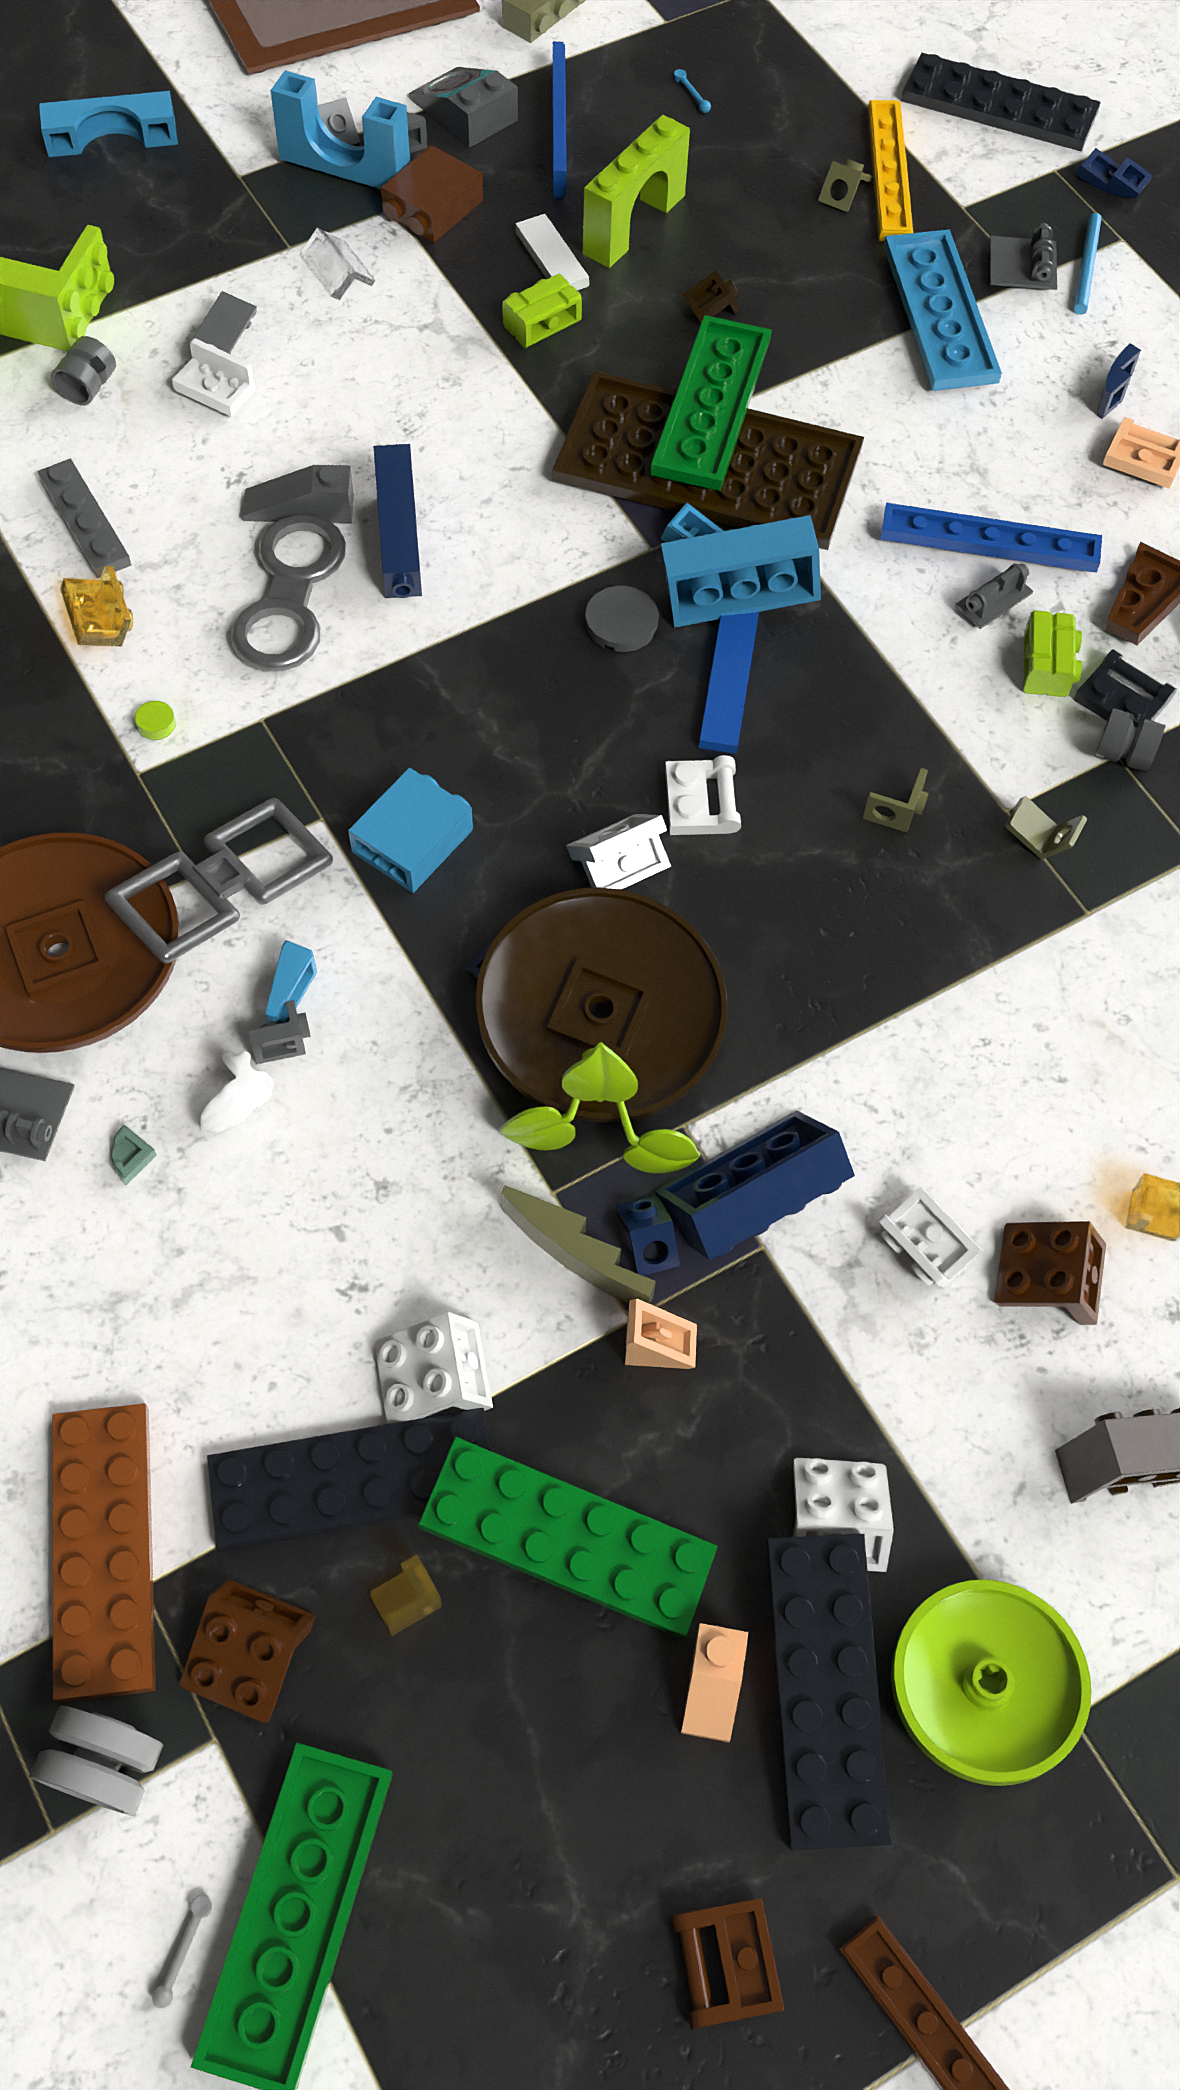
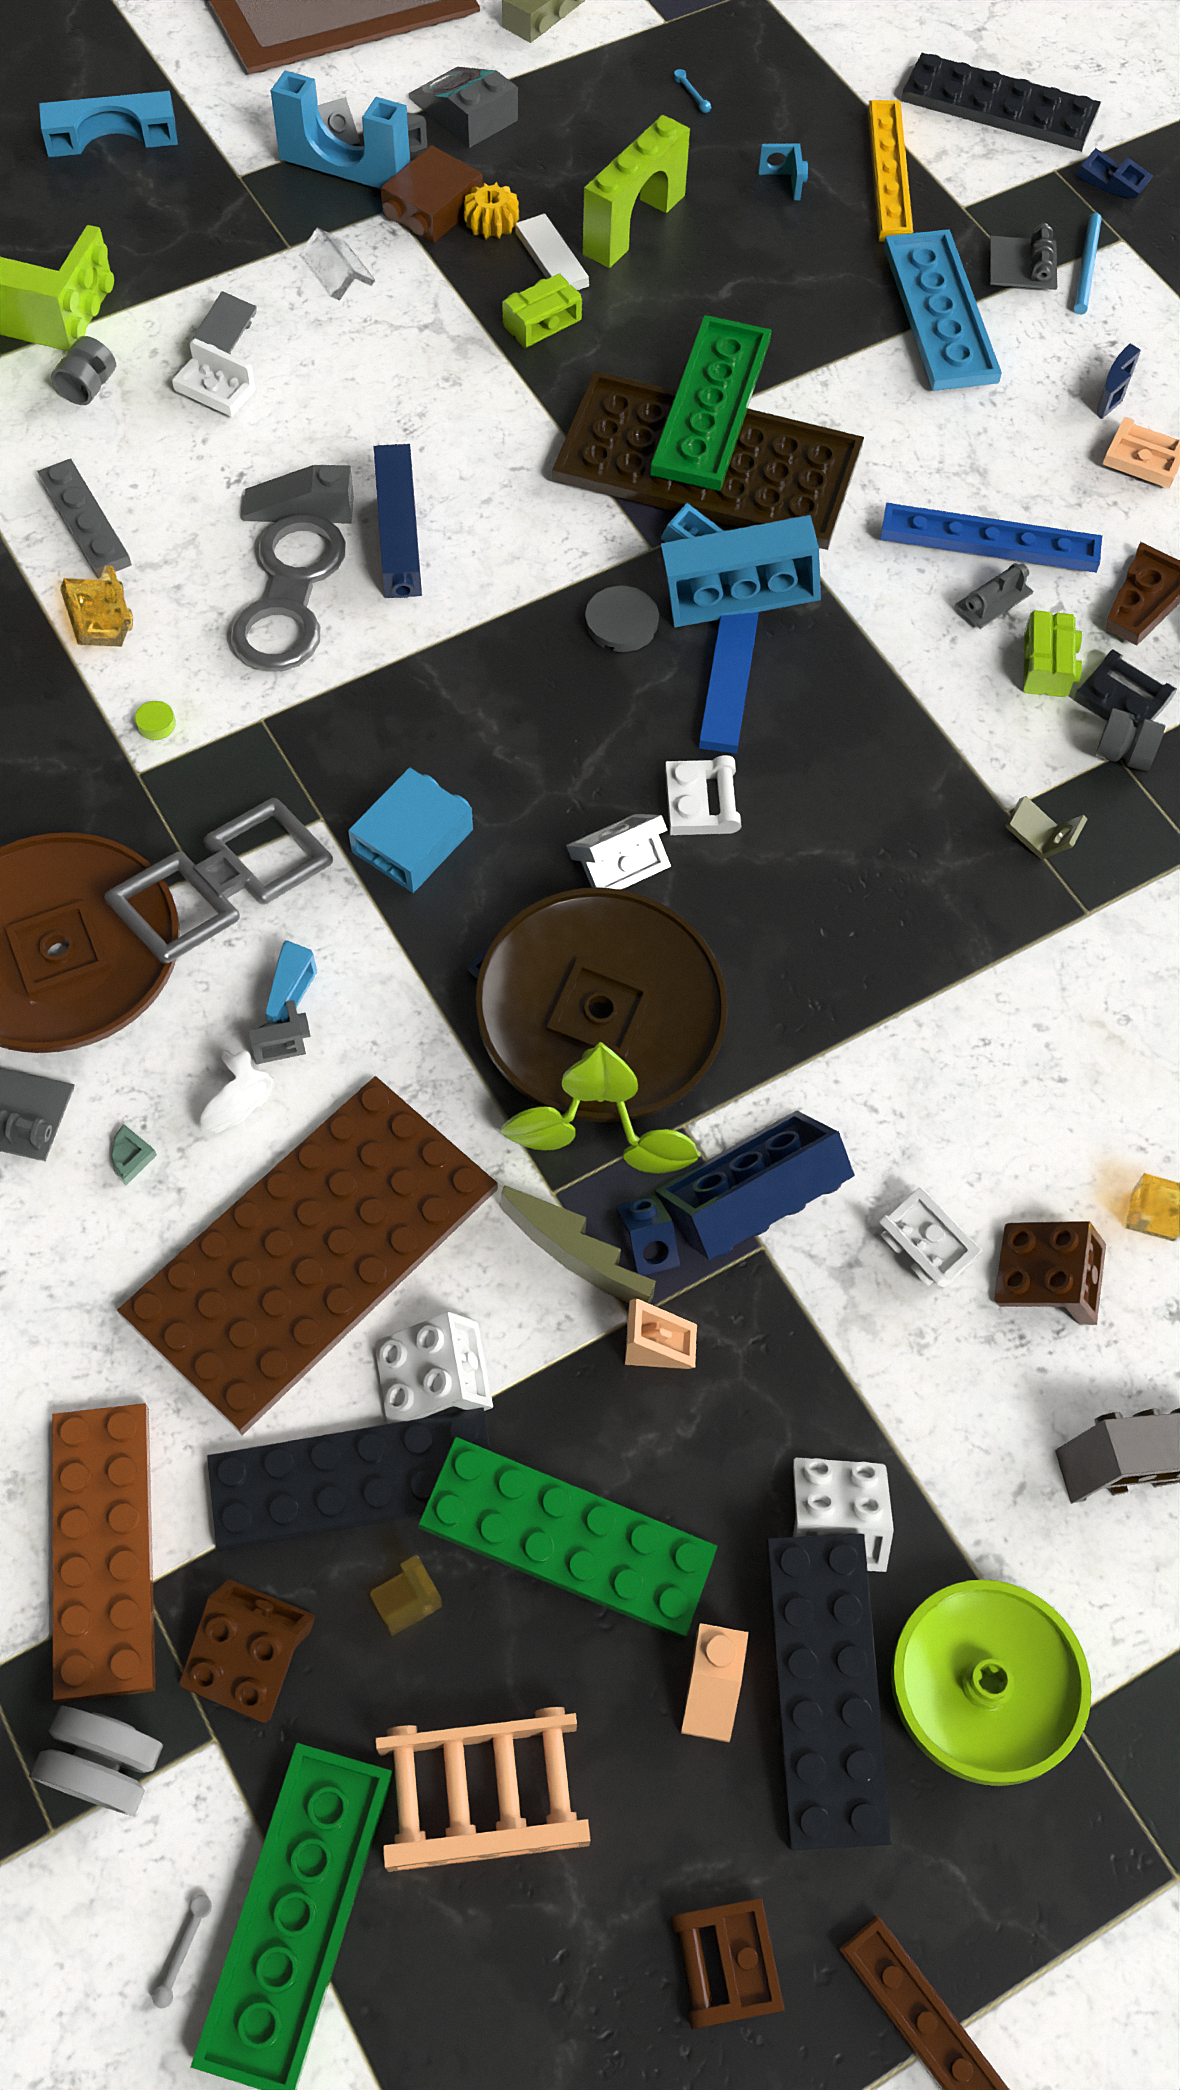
blue tile [552,41,567,199] -> none
dark brown bracket [682,270,741,324] -> none
olive bracket [818,158,872,212] -> none
olive bracket [863,768,929,833] -> none
none -> reddish brown plate [117,1076,498,1435]
none -> light nougat fence [376,1707,590,1872]
none -> yellow gear [464,182,519,239]
none -> dark azure bracket [758,144,808,200]

